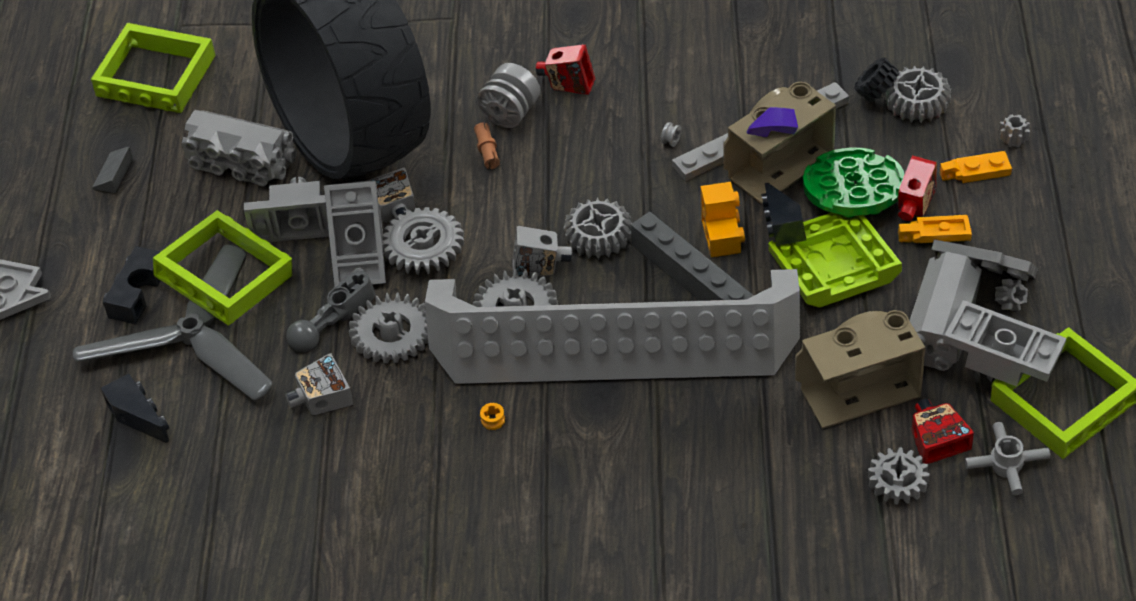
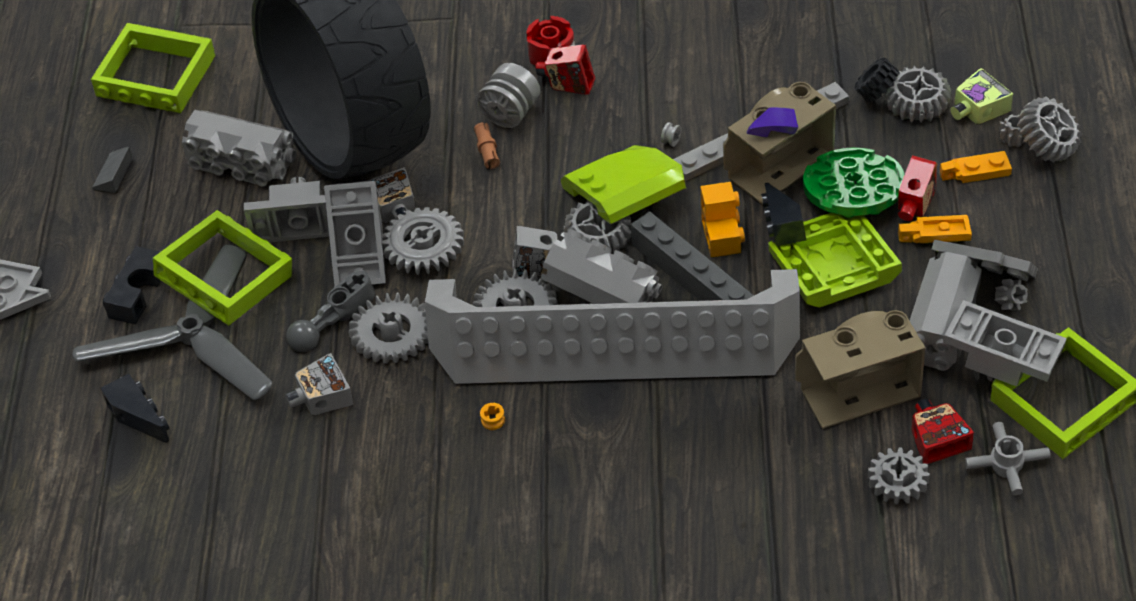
none -> red brick [526,16,575,65]
none -> light grey brick [541,228,663,304]
none -> lime wedge [561,145,686,224]
none -> yellowish green torso [951,68,1013,124]
none -> light grey gear [1017,96,1082,163]

